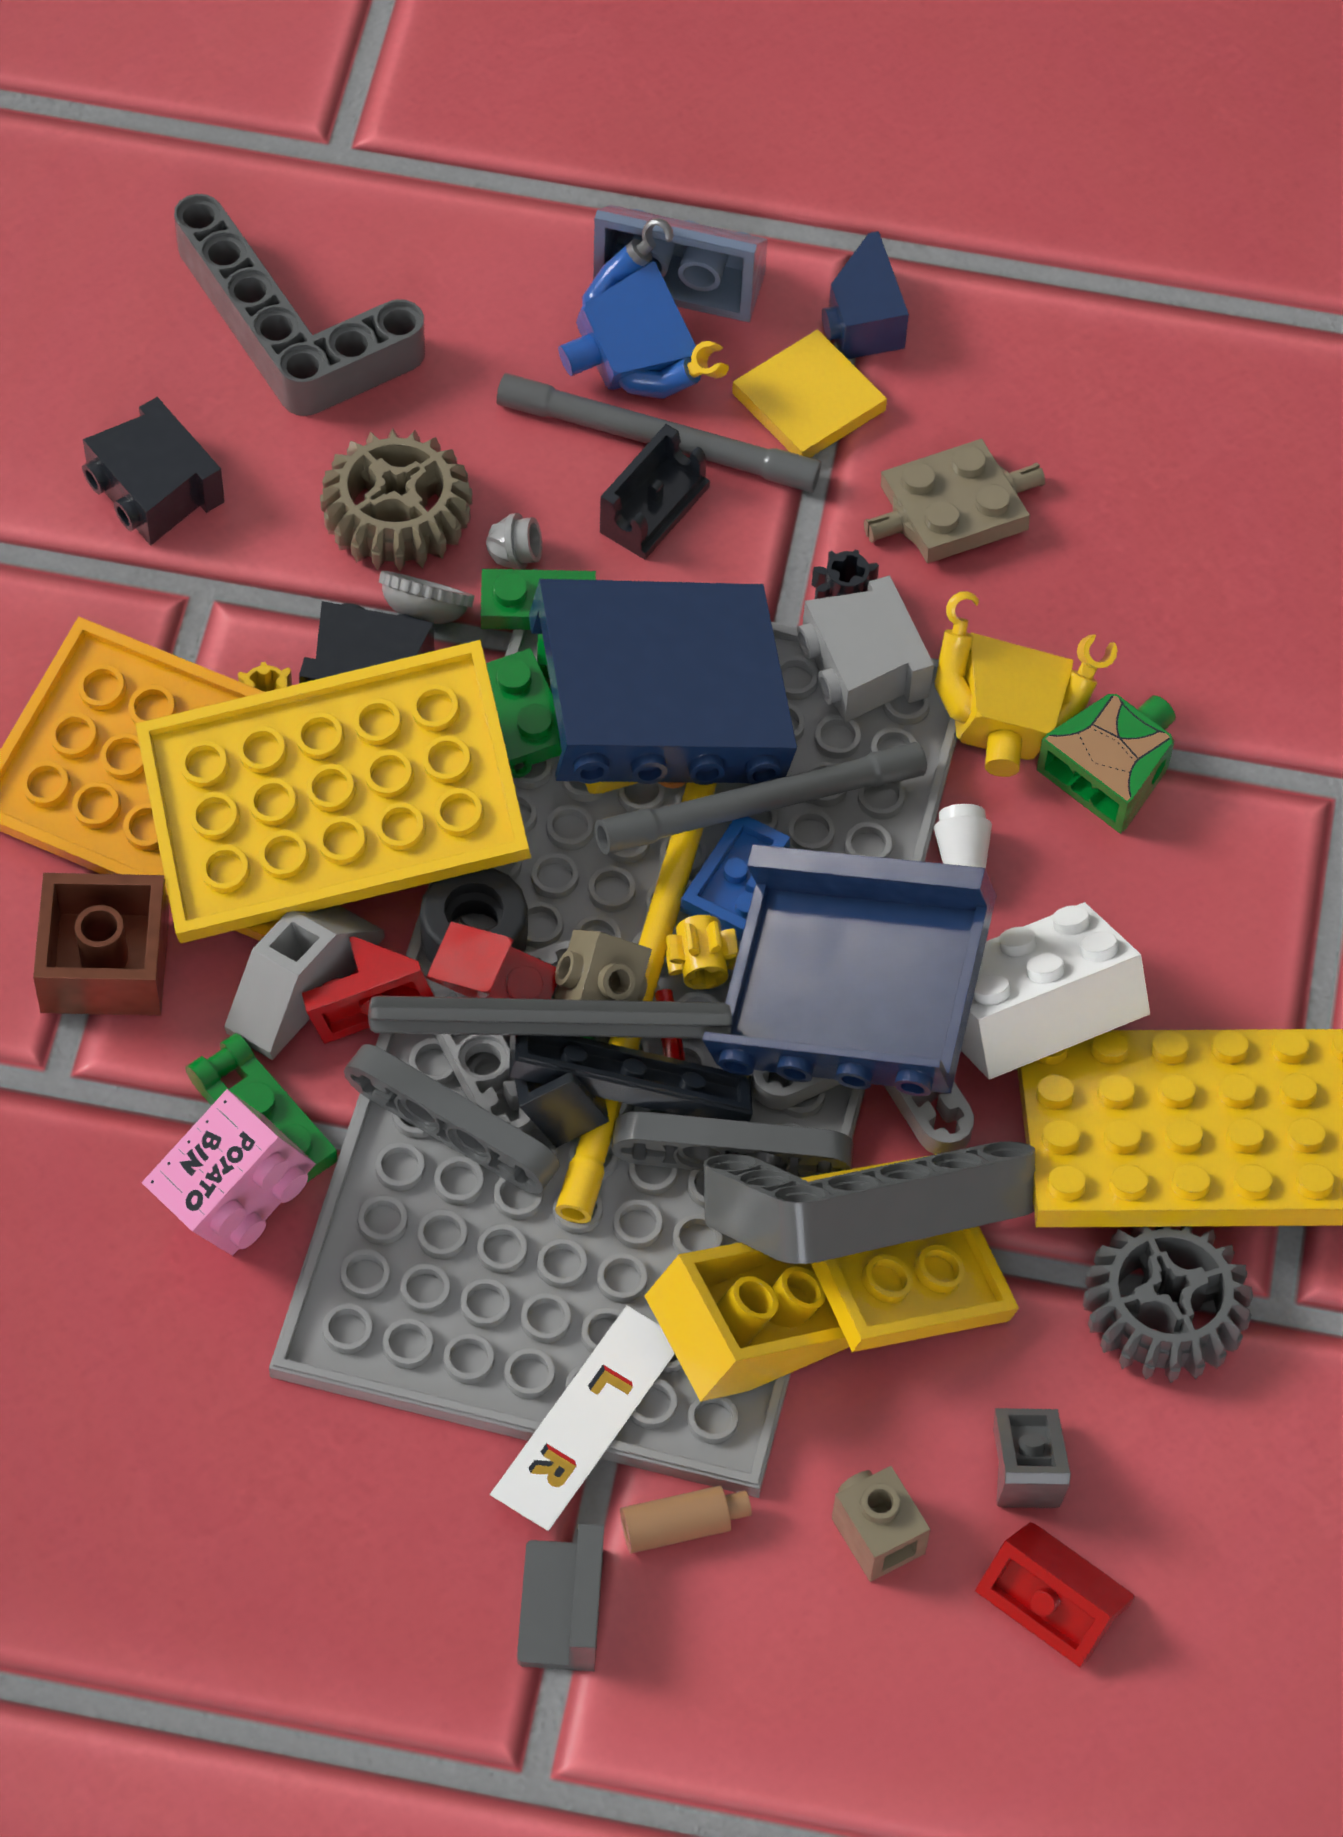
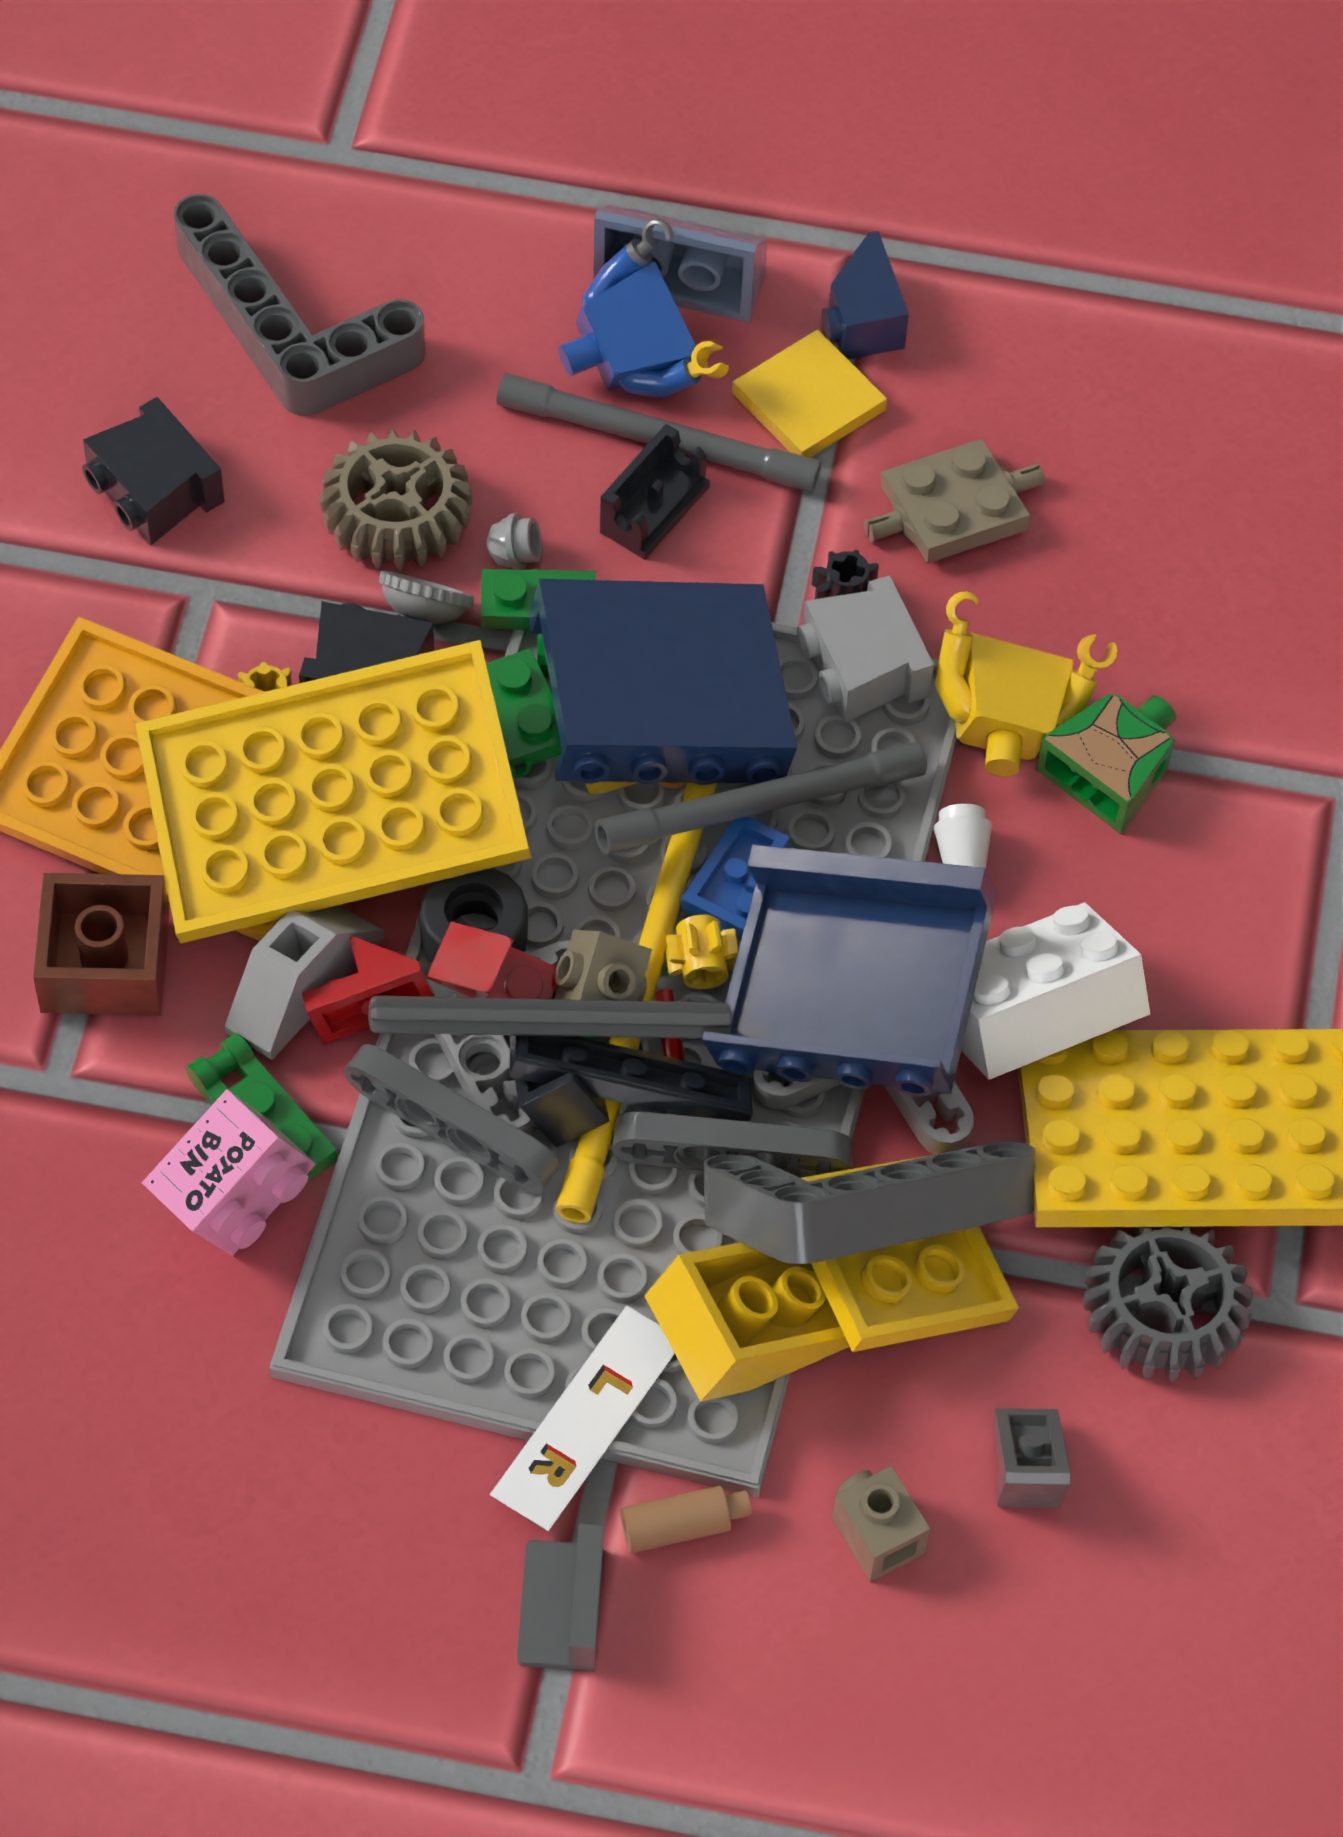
red panel [974,1522,1135,1667] -> none

